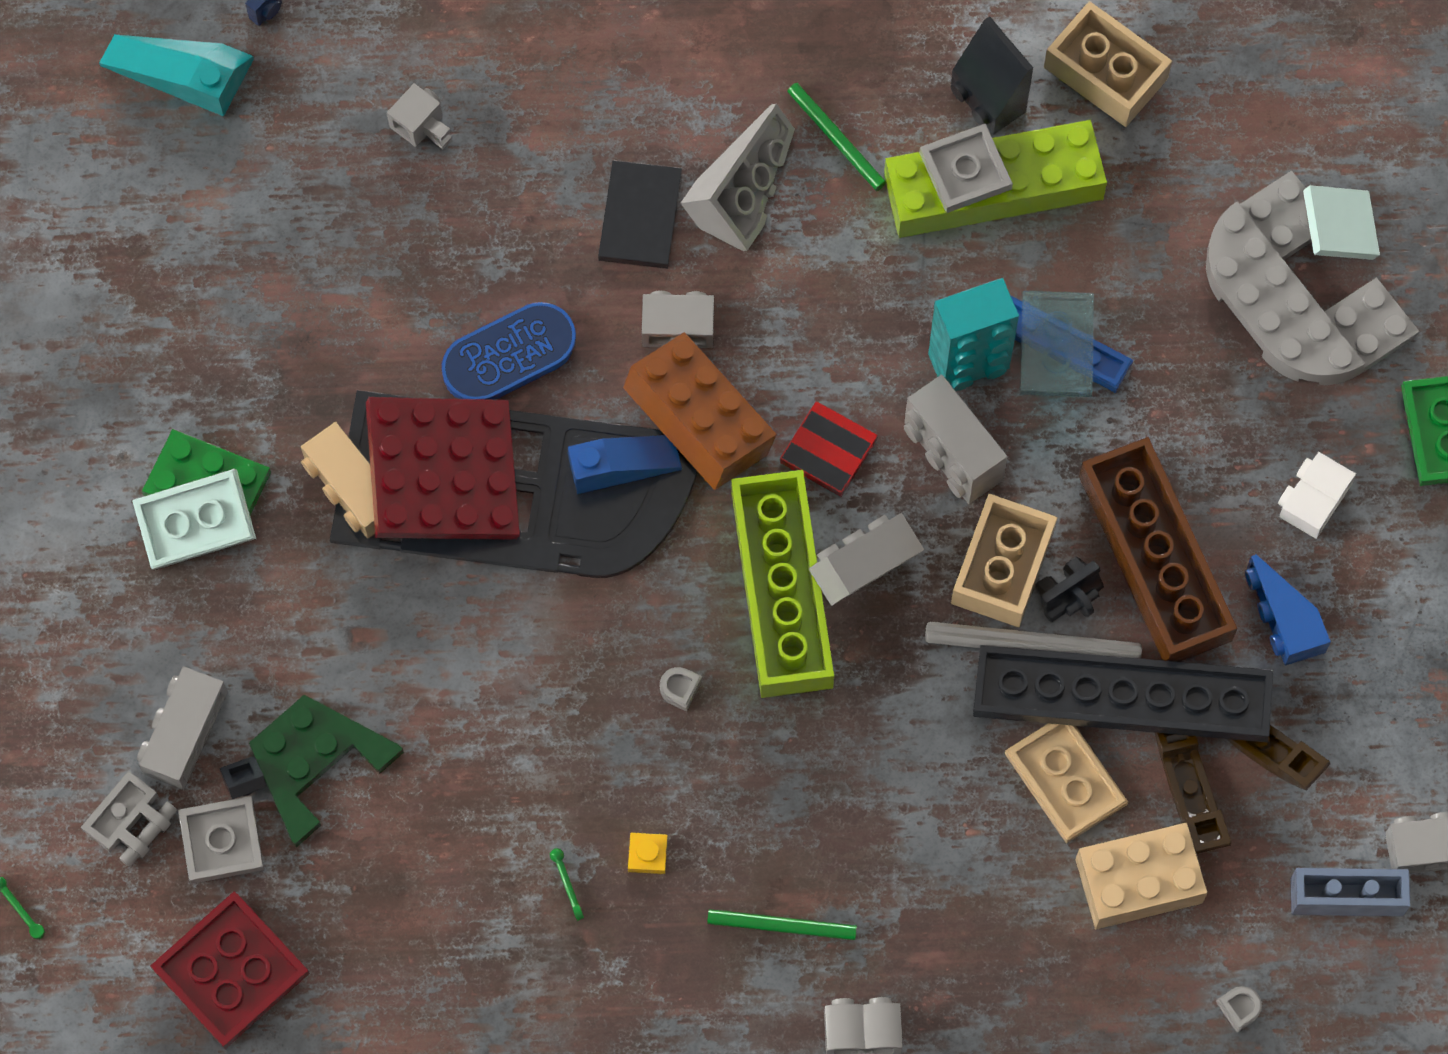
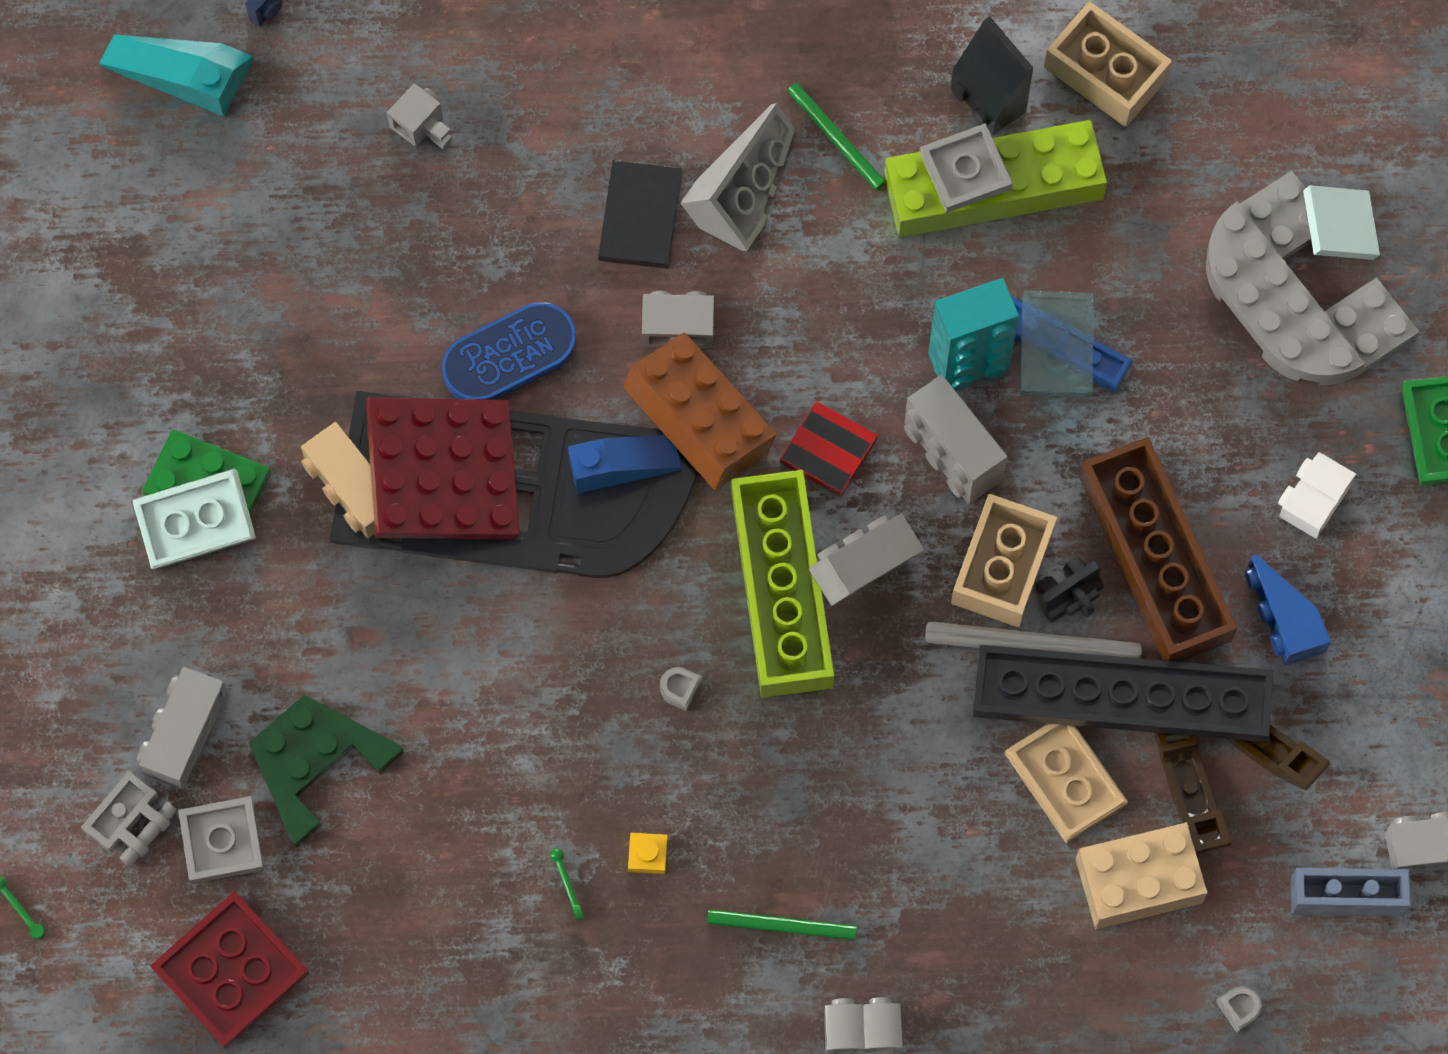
black plate [219,756,267,799] -> none

